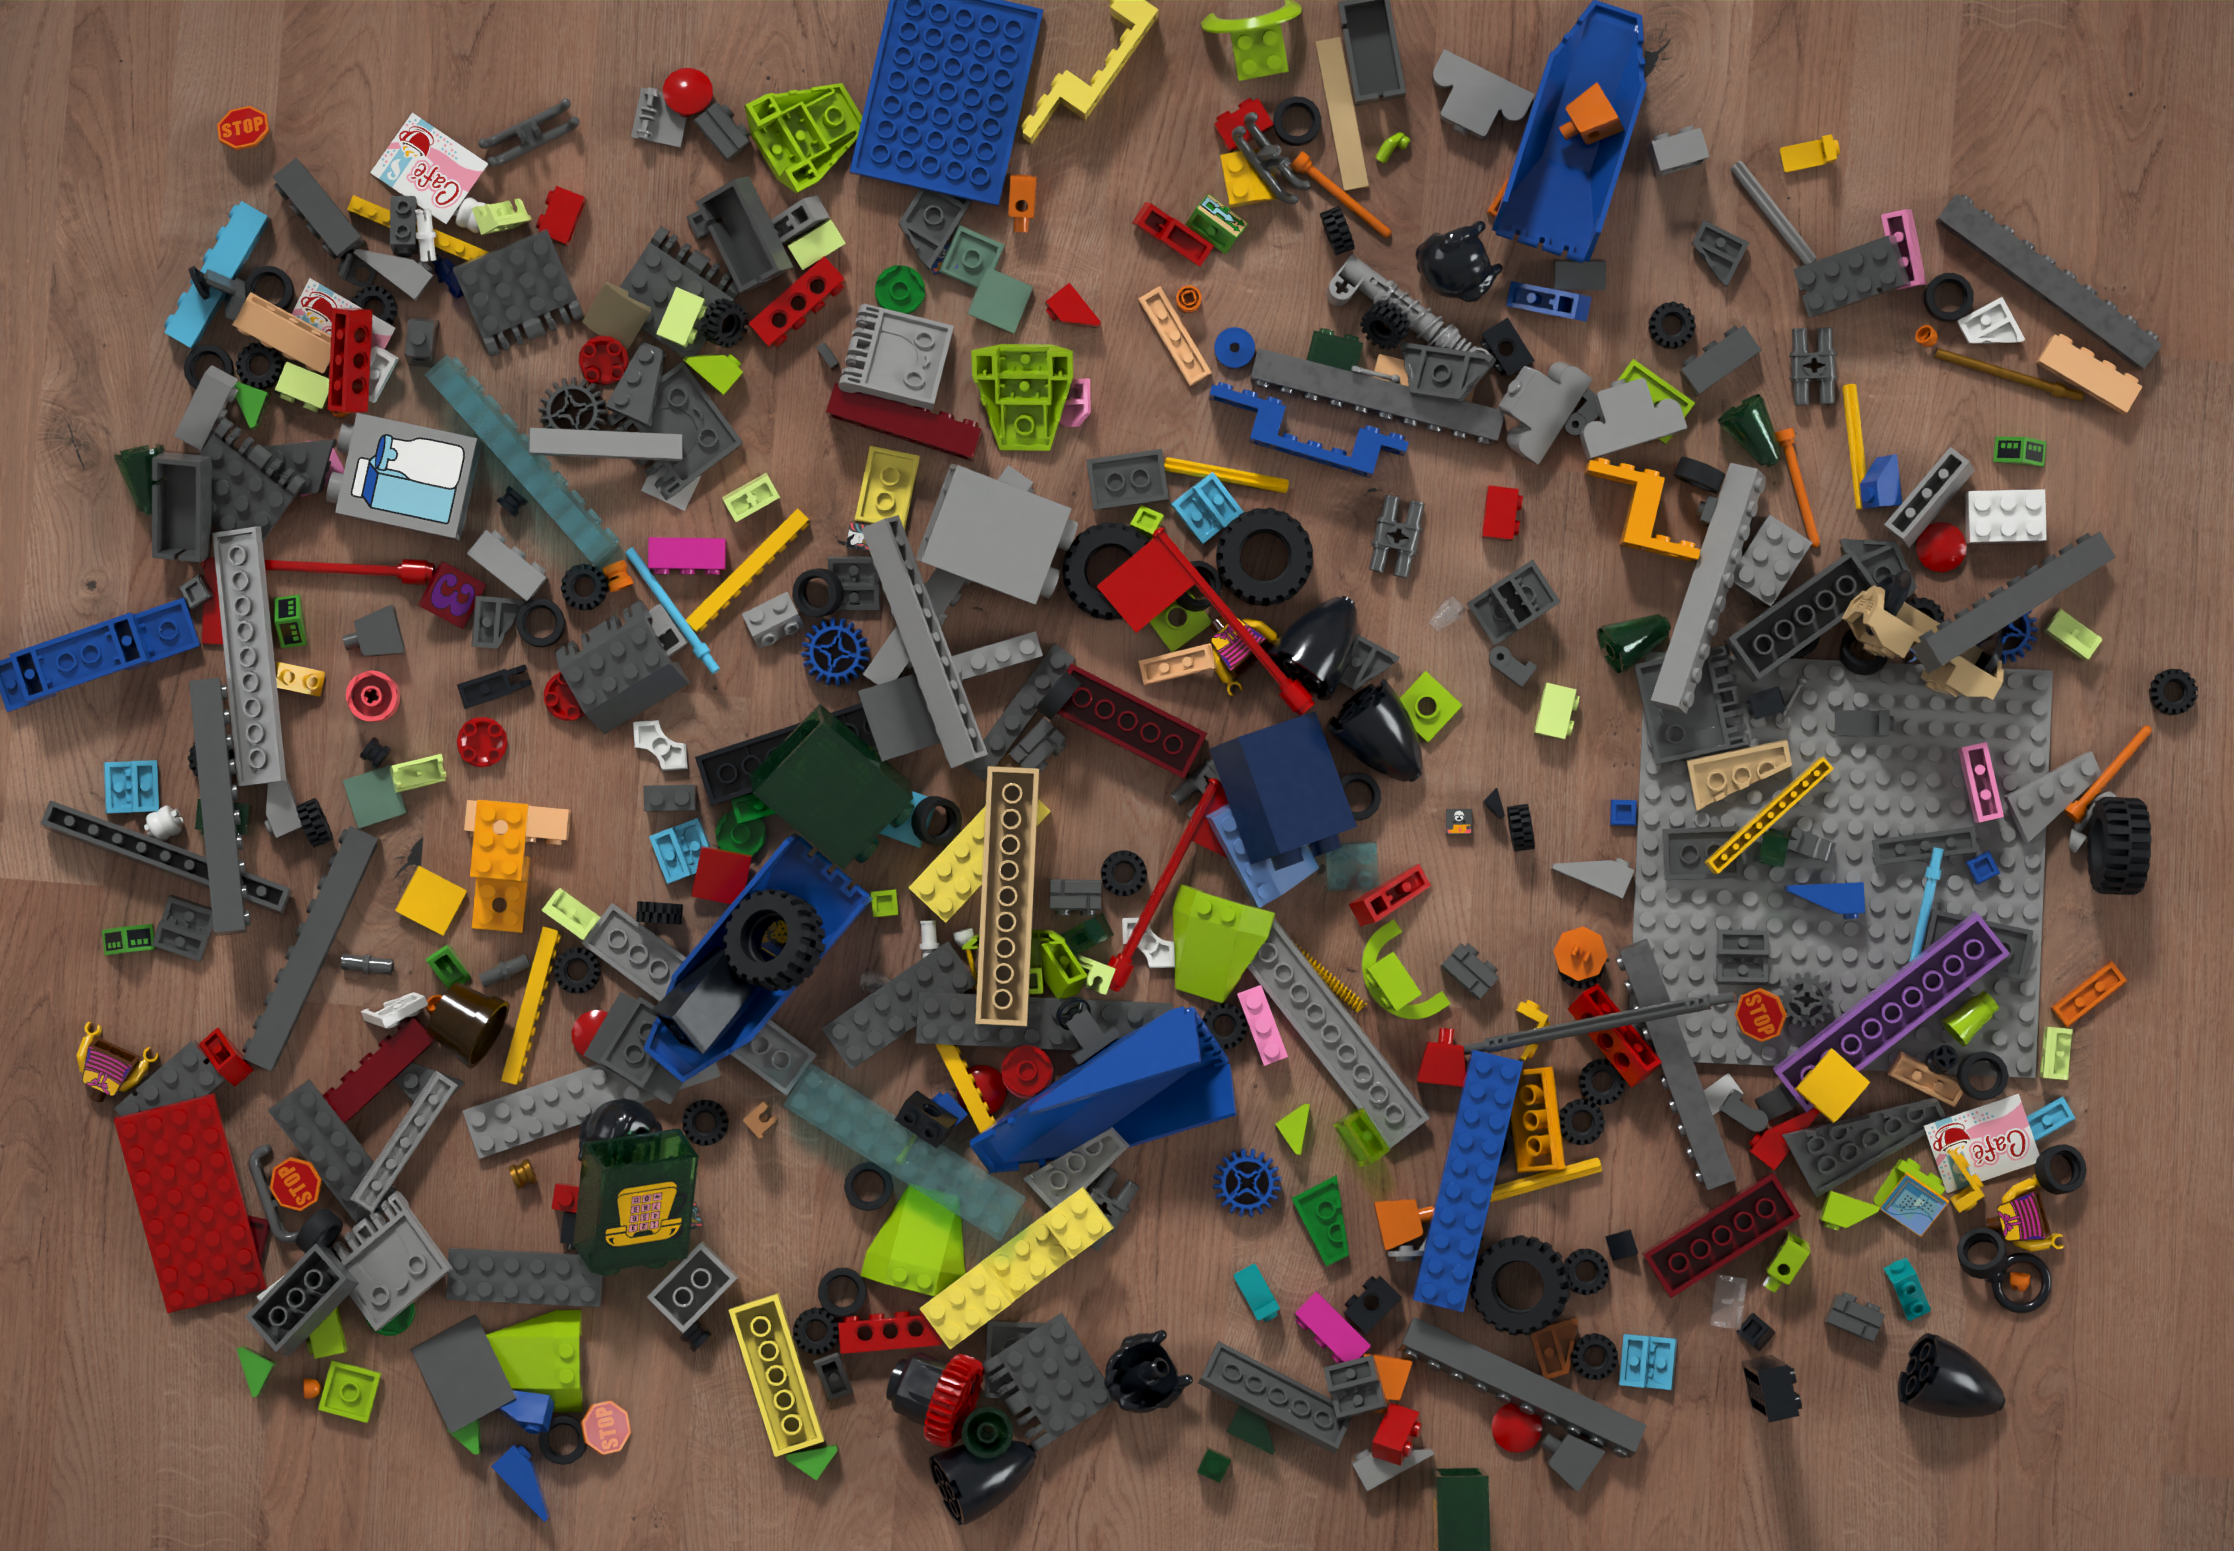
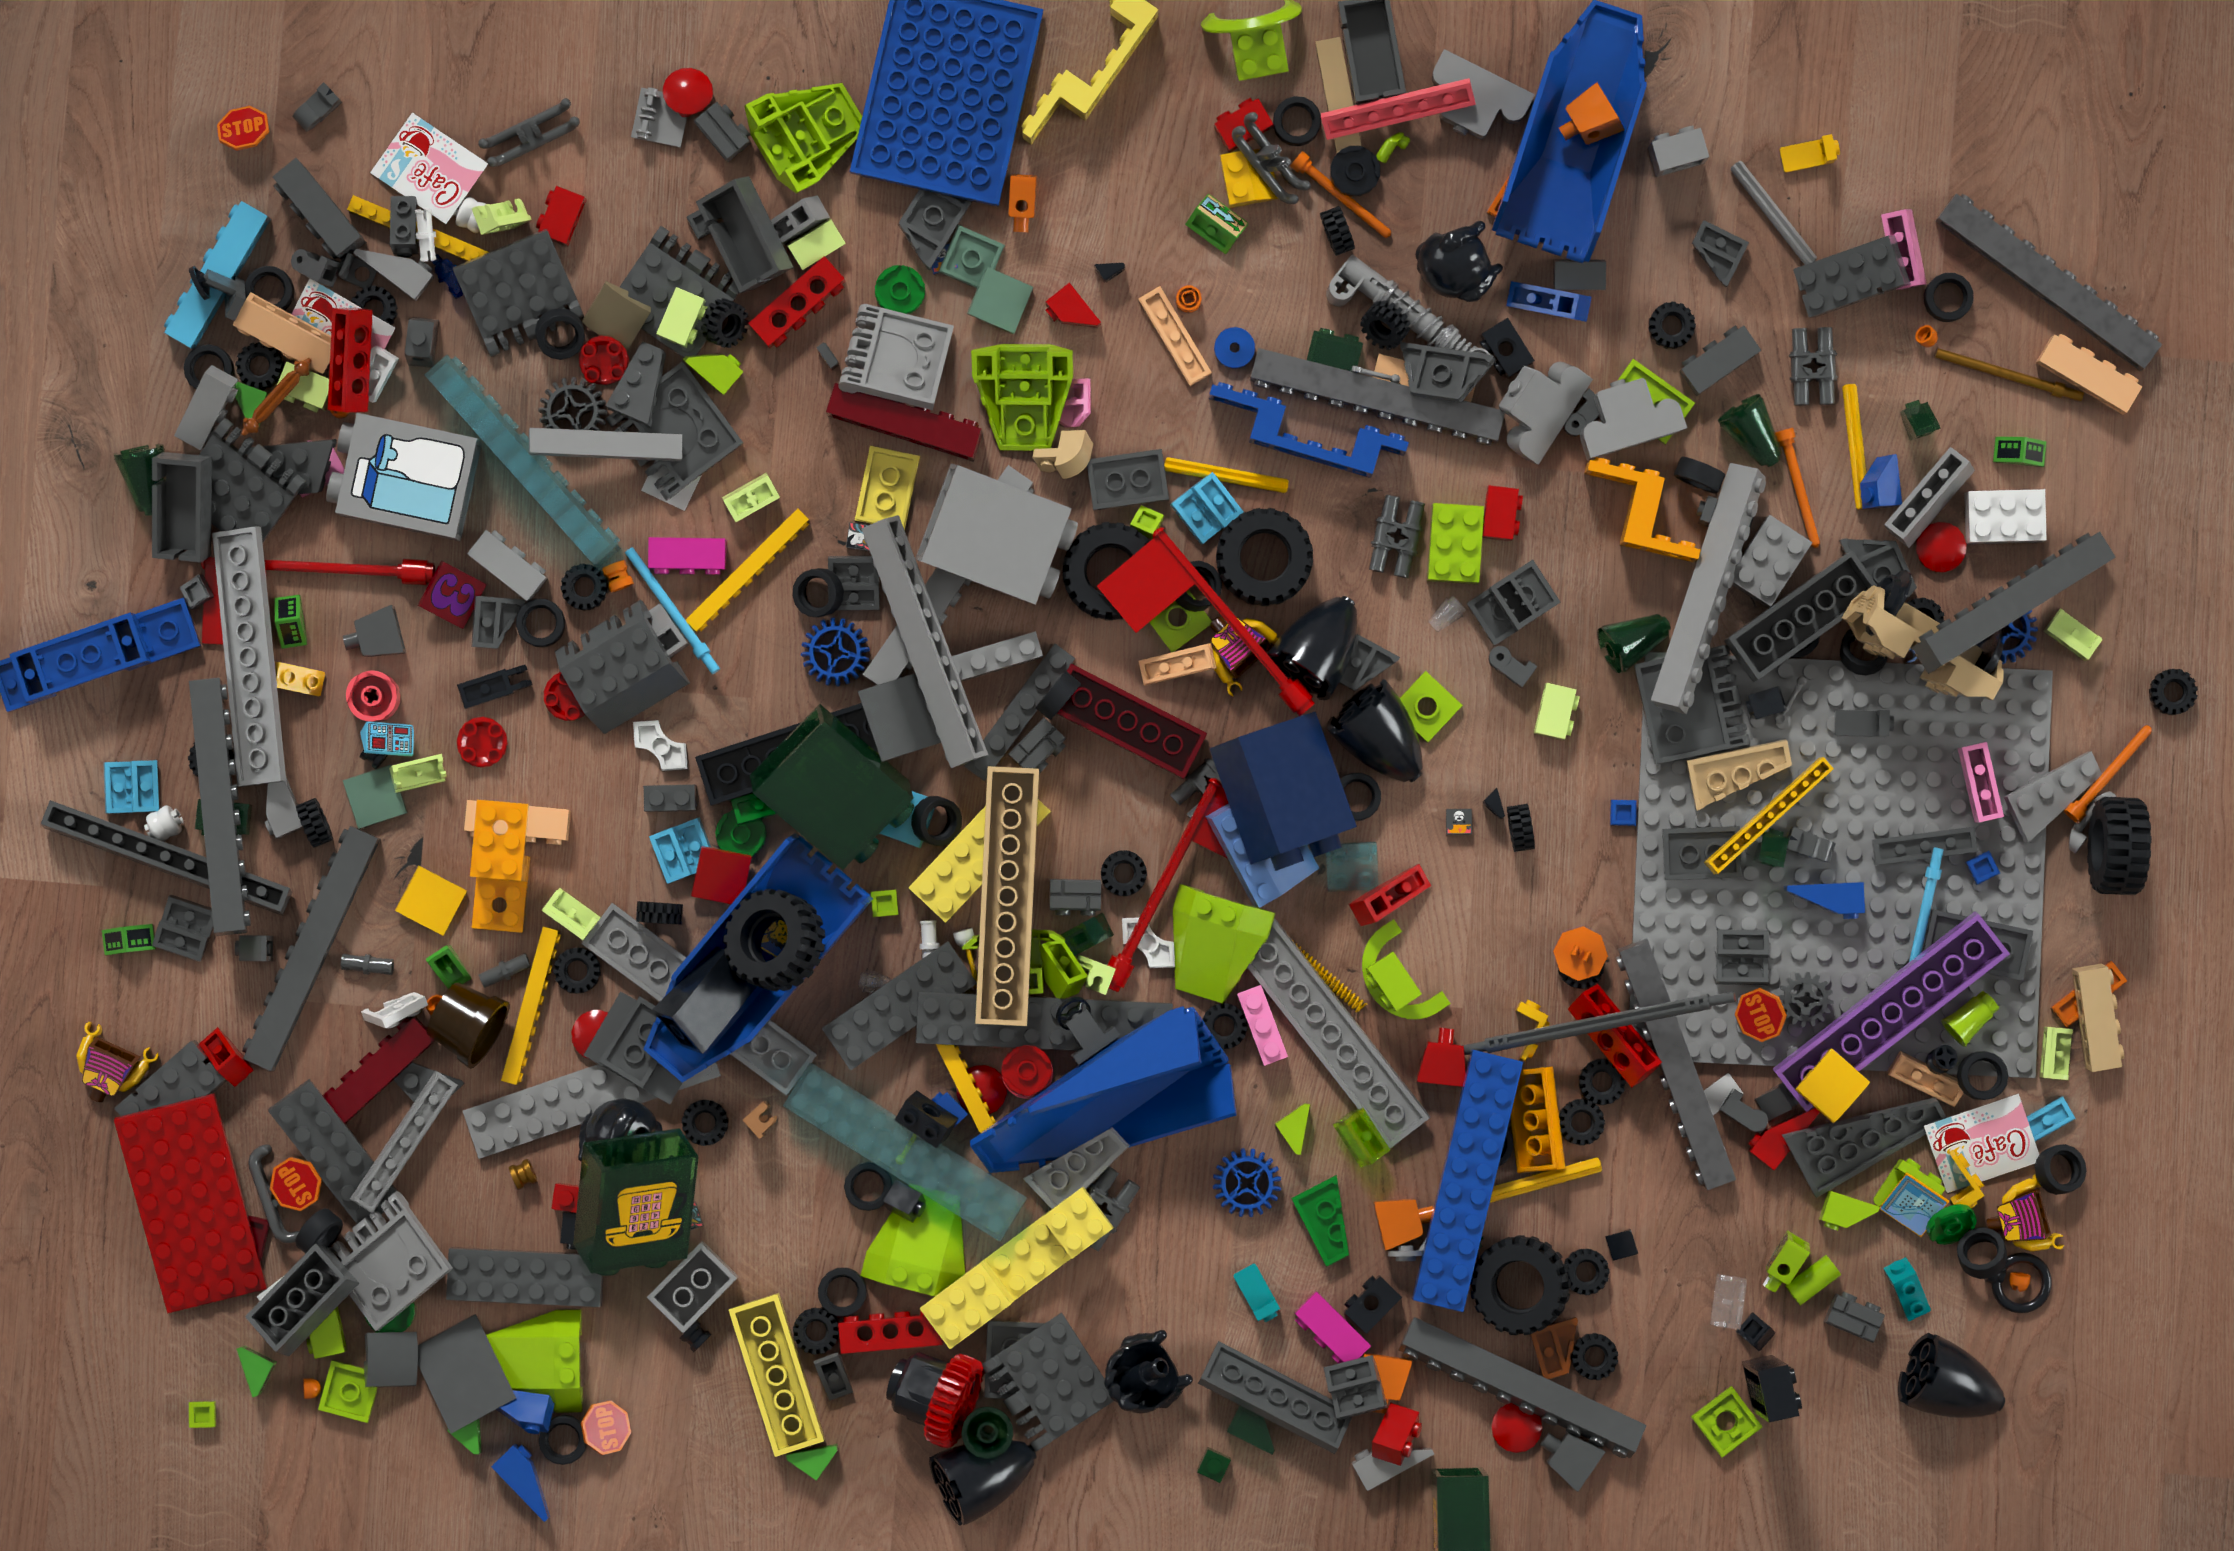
black wheel [496,486,528,517] -> none
light grey bracket [742,592,804,649] -> none
red slope [1132,202,1214,267] -> none
dark grey brick [1440,943,1499,1000] -> none
light grey slope [1550,858,1635,899] -> none
medium azure slope [1619,1334,1678,1390] -> none
dark red brick [1641,1172,1801,1298] -> none
white wing [1956,297,2025,344] -> none
none -> lime plate [189,1401,216,1428]
none -> dark grey slope [235,935,273,961]
none -> dark orange wheel [241,358,311,436]
none -> dark grey leg [291,249,343,287]
none -> dark grey leg [292,82,342,132]
none -> slope [360,722,414,757]
none -> dark grey slope [364,1332,418,1387]
none -> black tyre [535,308,585,360]
none -> black brick [883,1180,926,1223]
none -> tan brick [1033,430,1093,479]
none -> black slope [1094,263,1125,283]
none -> coral plate [1321,78,1476,140]
none -> black tile [1330,146,1380,197]
none -> lime brick [1427,503,1484,584]
none -> lime piece [1690,1386,1763,1458]
none -> lime pin [1785,1255,1841,1306]
none -> clear green slope [1900,400,1941,441]
none -> green tile [1926,1204,1977,1245]
none -> tan brick [2072,963,2124,1072]

